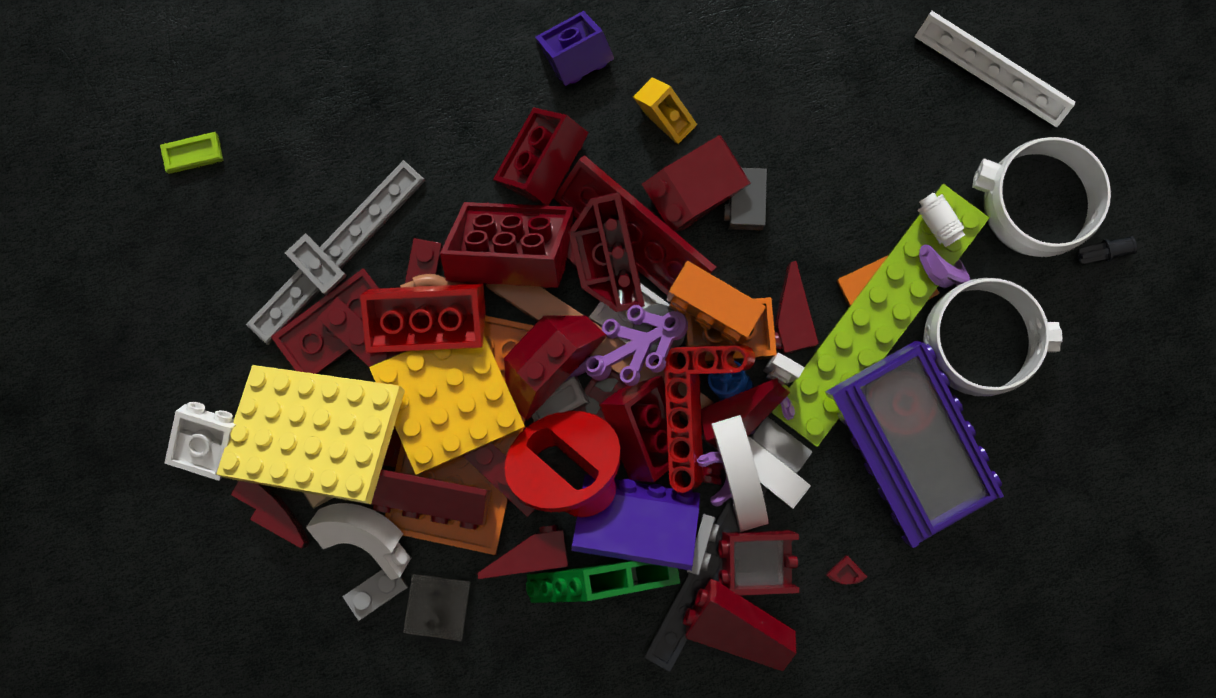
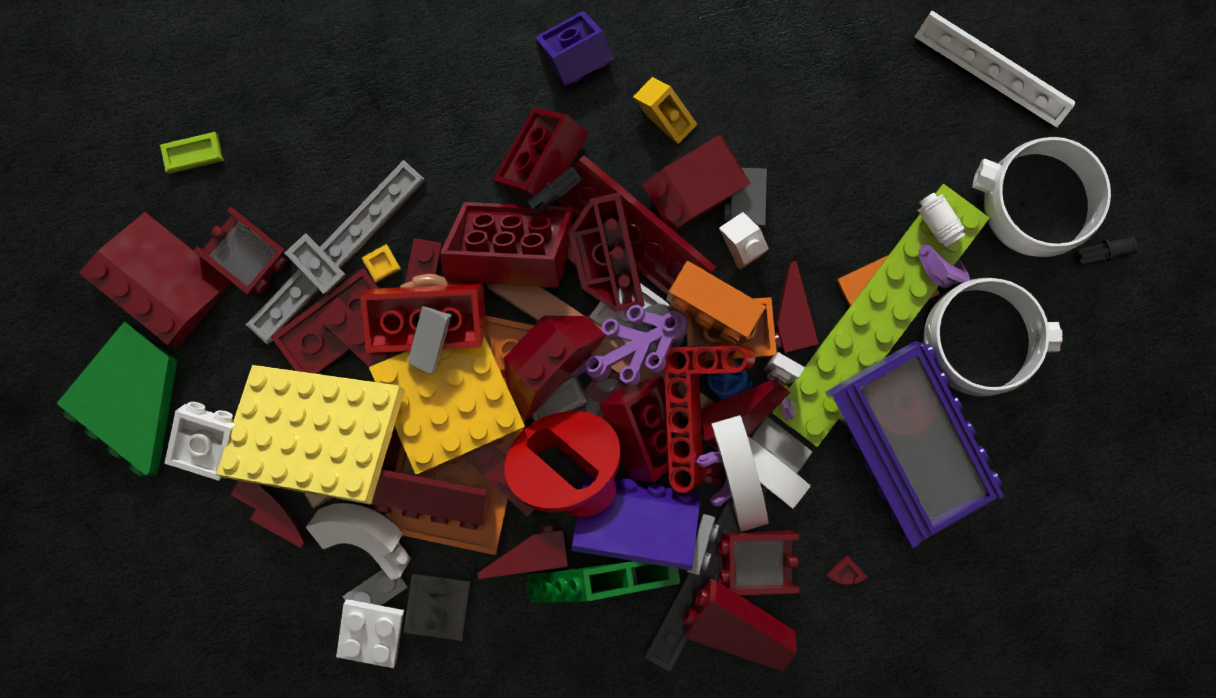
none -> green slope [57,322,177,477]
none -> dark red slope [79,212,233,348]
none -> window [193,207,288,297]
none -> white plate [336,599,404,668]
none -> yellow tile [362,244,401,284]
none -> light grey slope [408,306,451,375]
none -> black axle [527,167,582,215]
none -> white slope [719,212,769,270]

